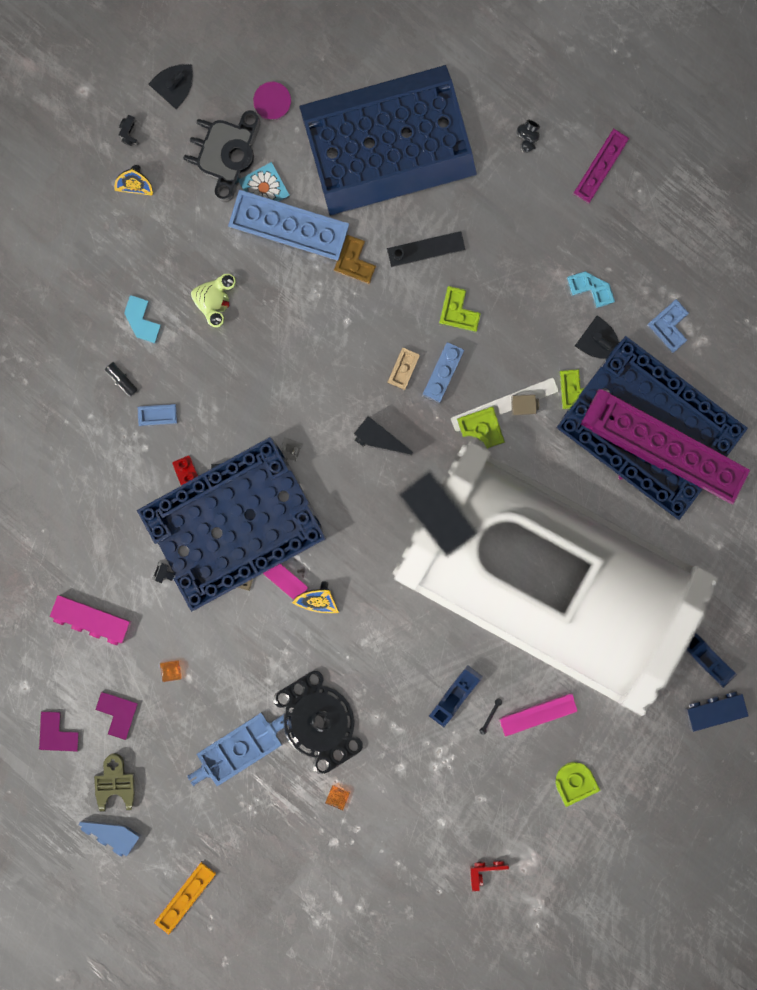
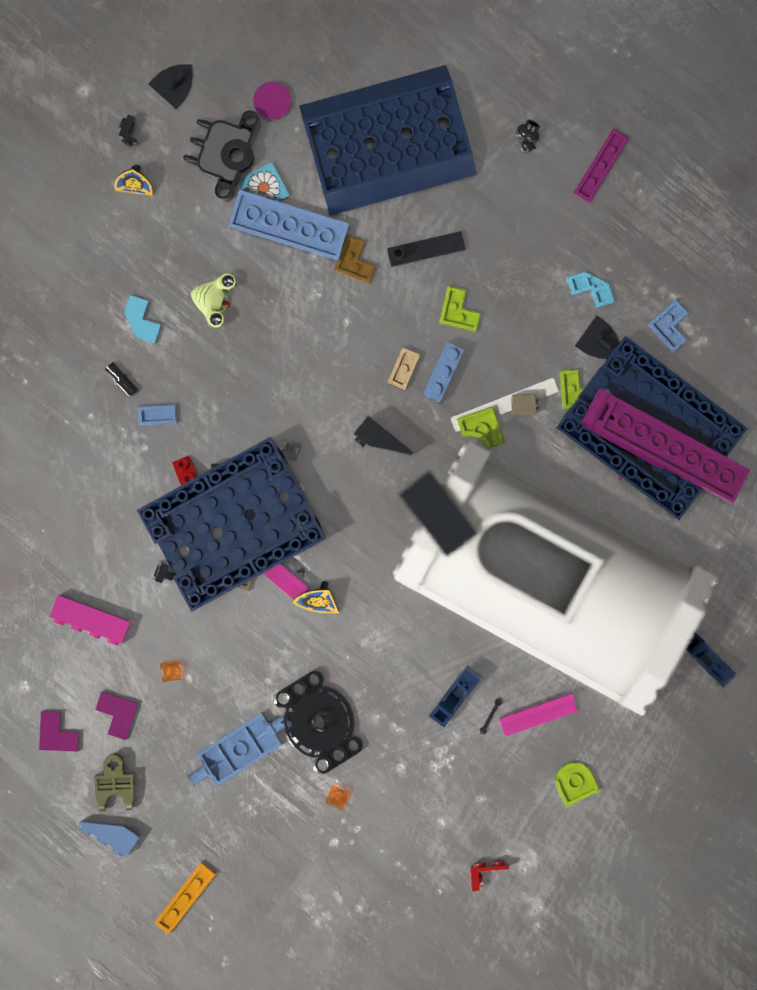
dark blue brick [685,691,749,732] -> none

